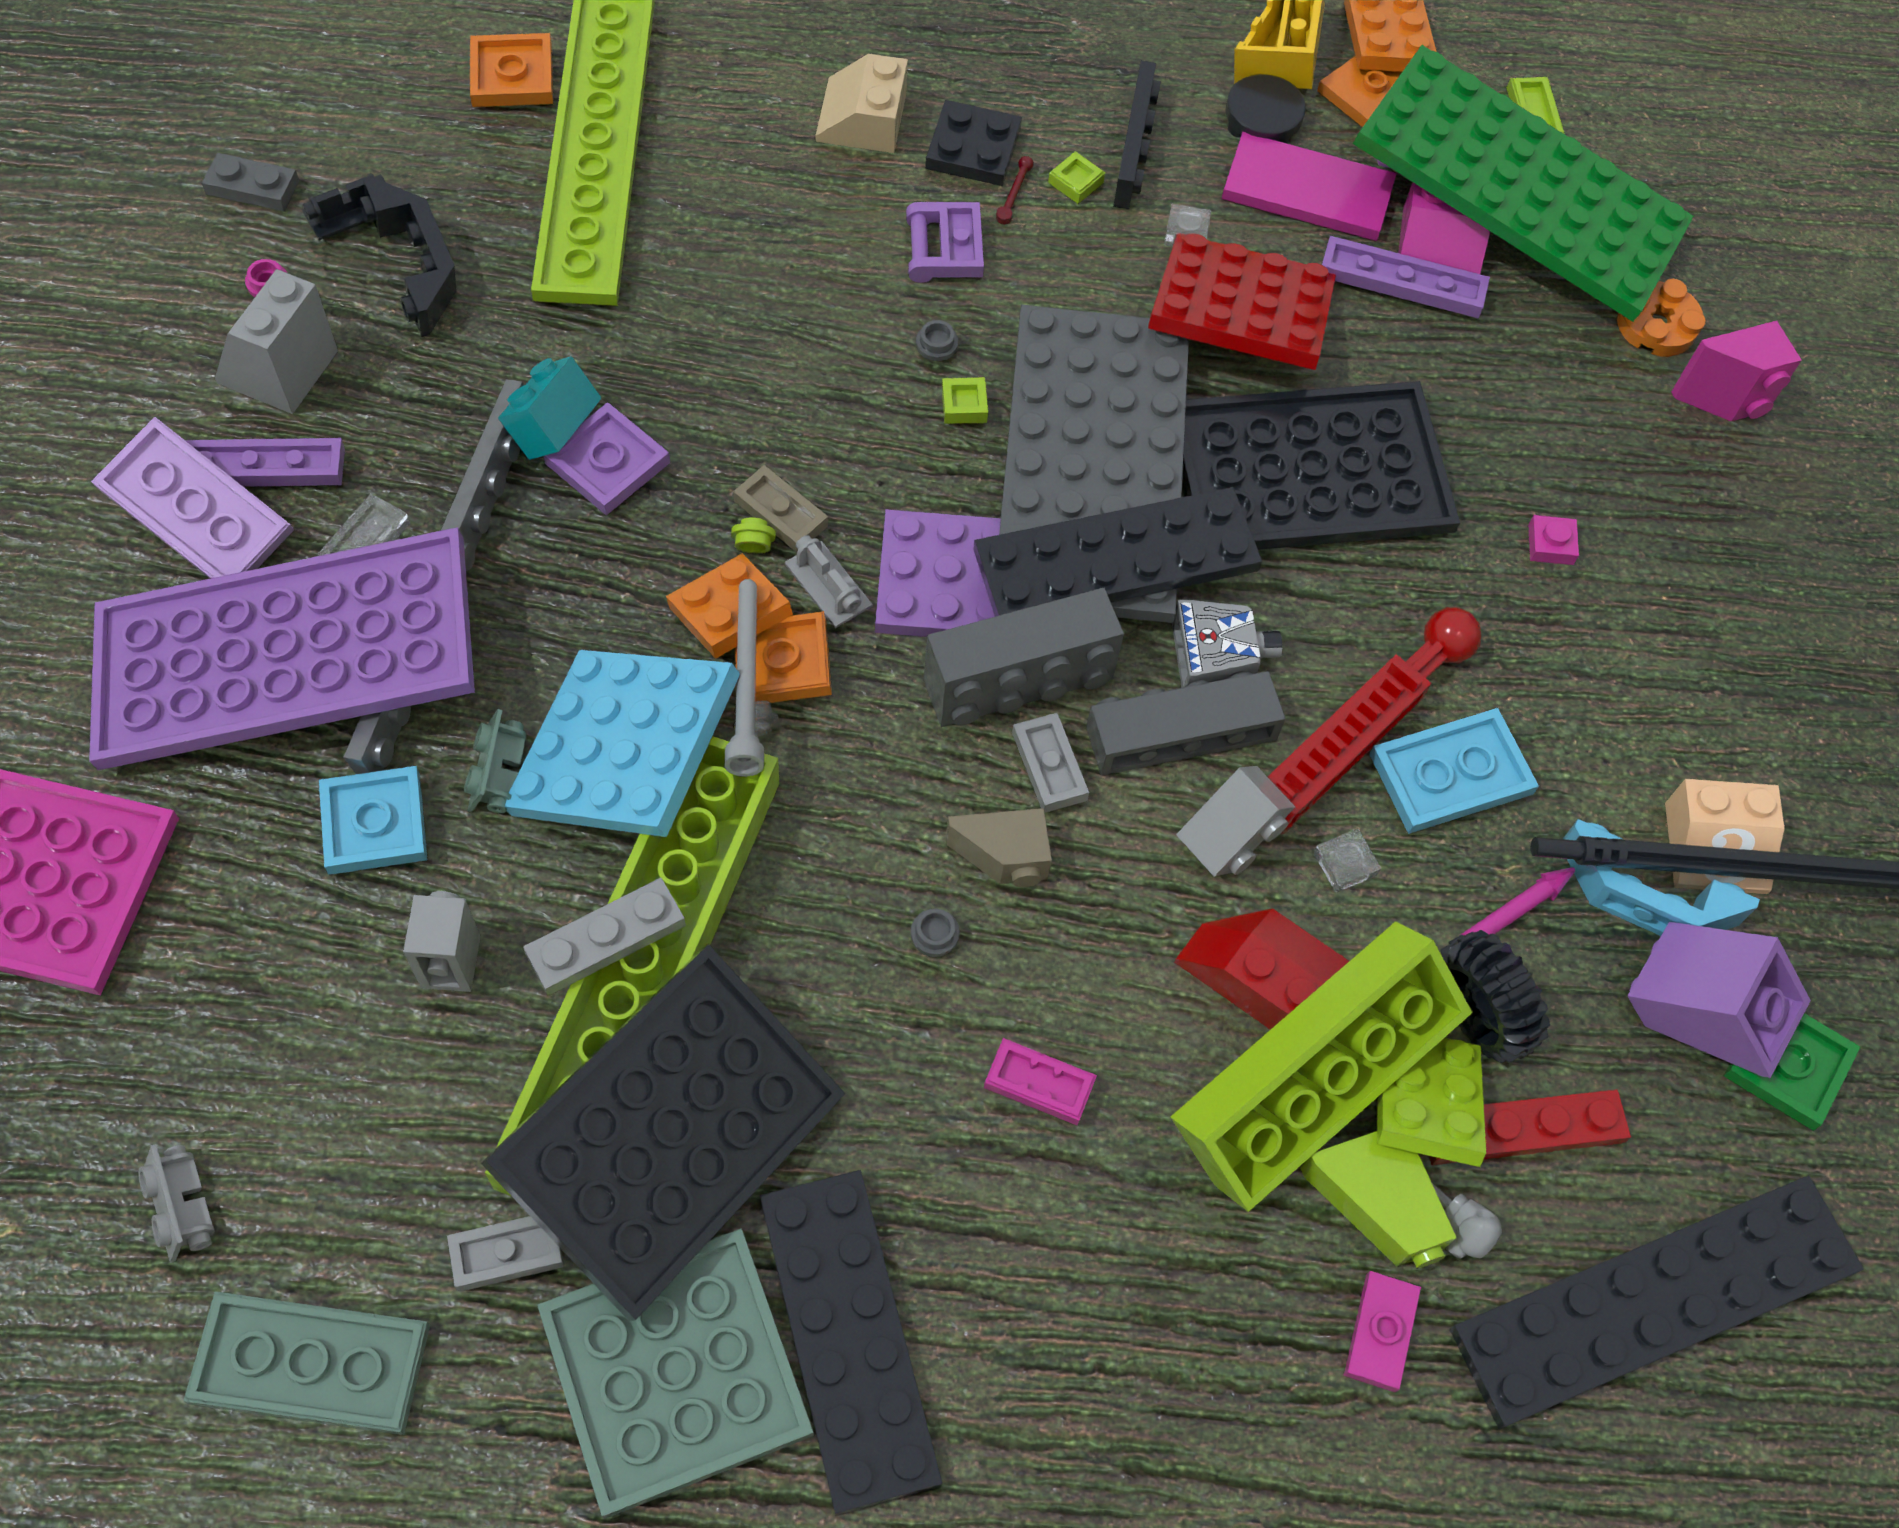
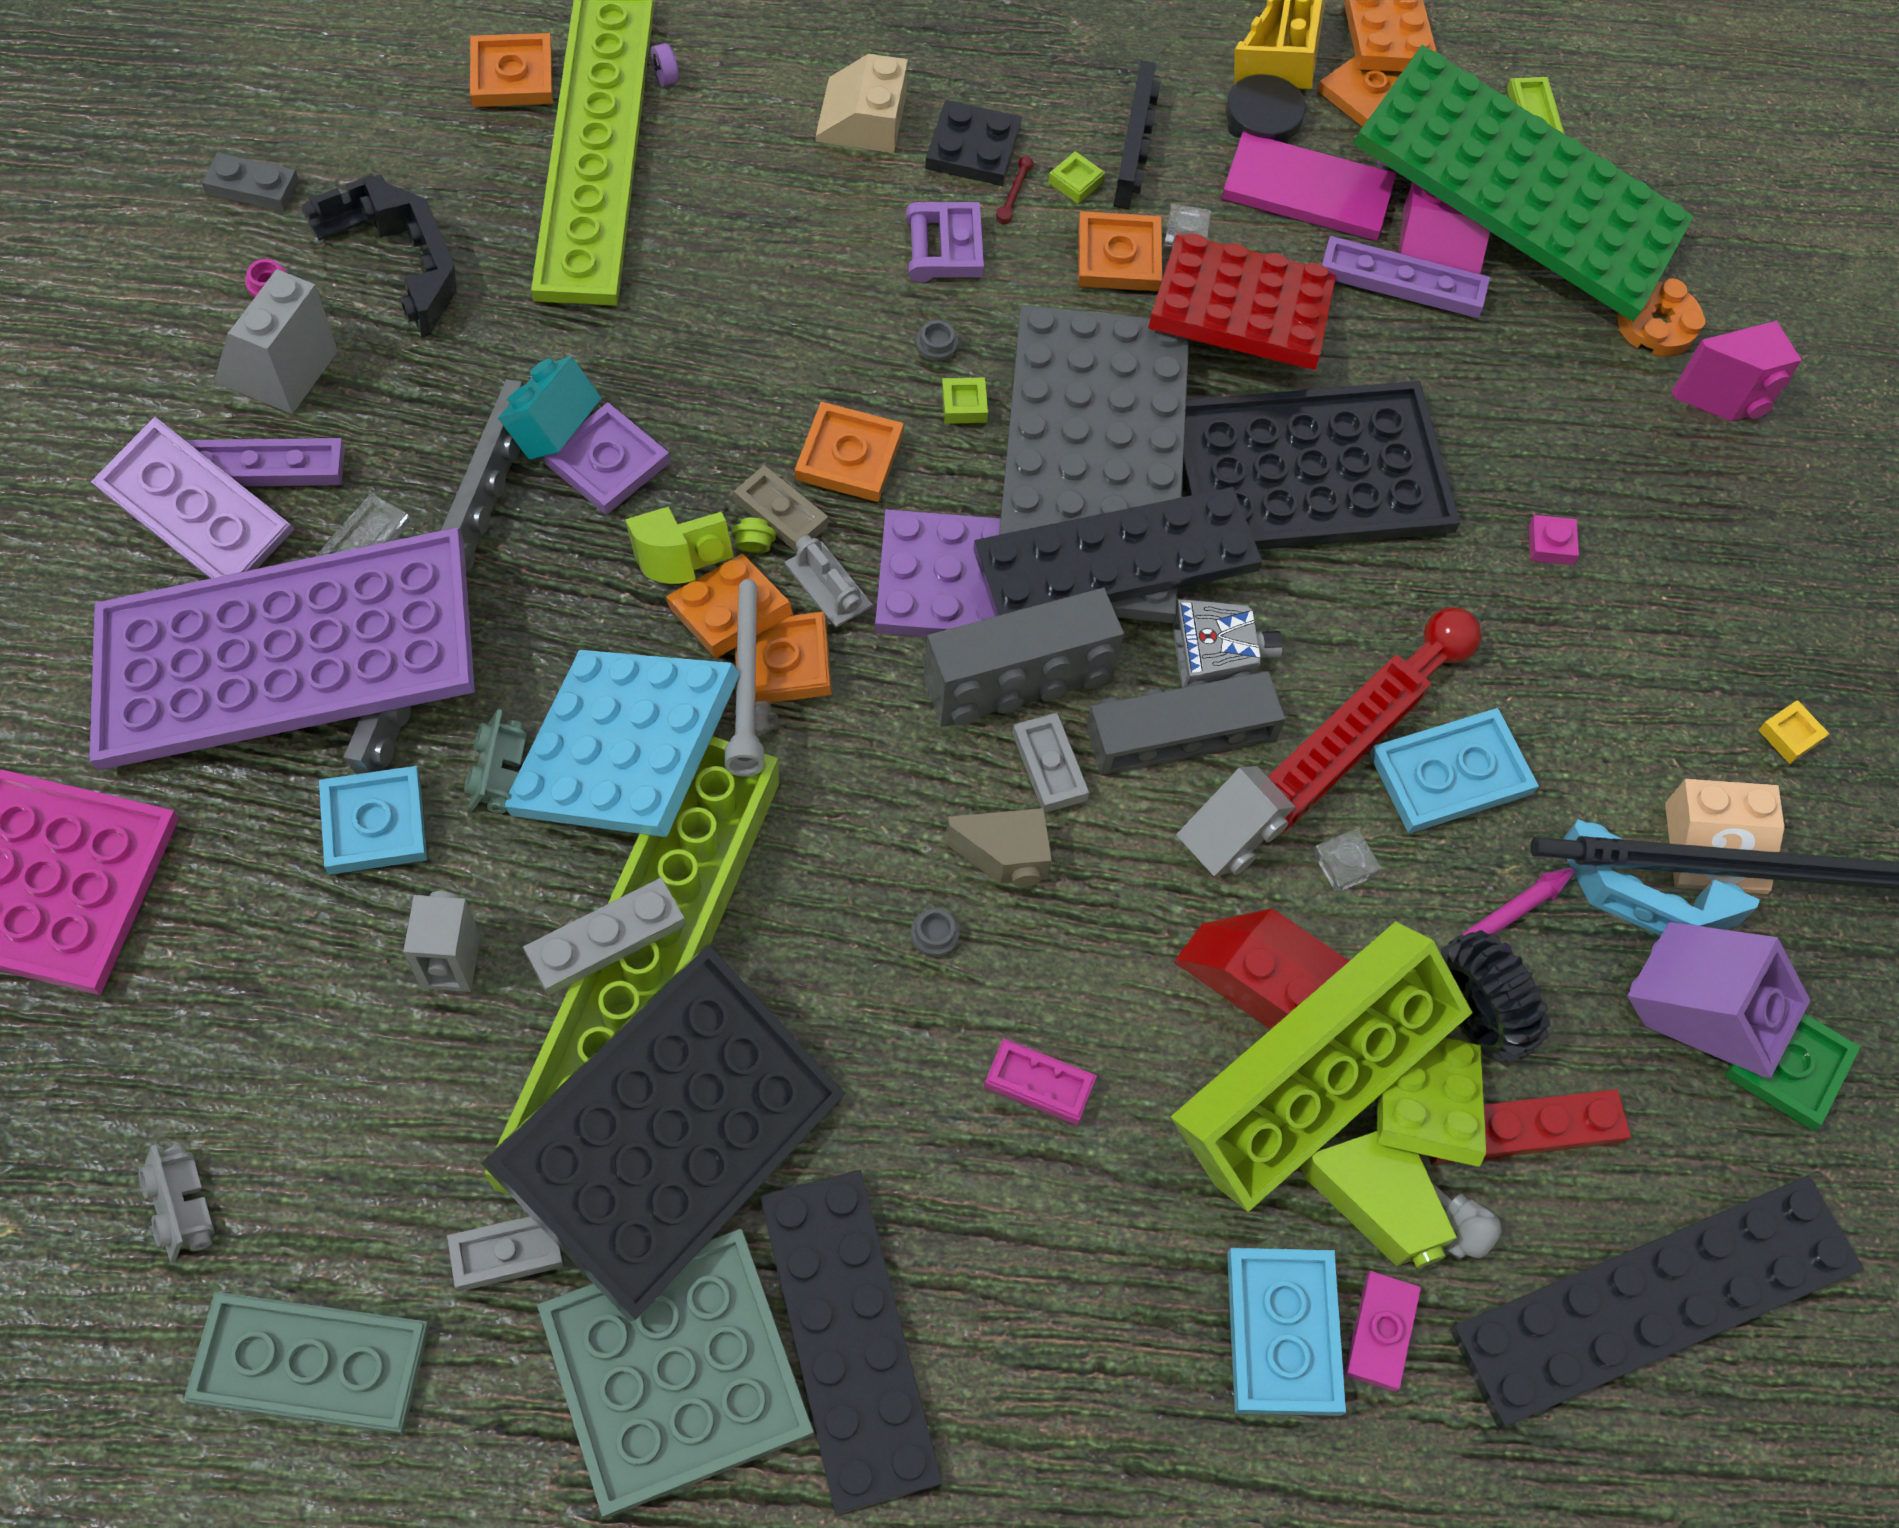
none -> lime brick [625,507,734,584]
none -> medium lavender tile [651,43,679,87]
none -> orange plate [794,401,904,502]
none -> orange plate [1078,211,1162,291]
none -> medium azure plate [1227,1248,1346,1416]
none -> yellow plate [1758,700,1829,764]

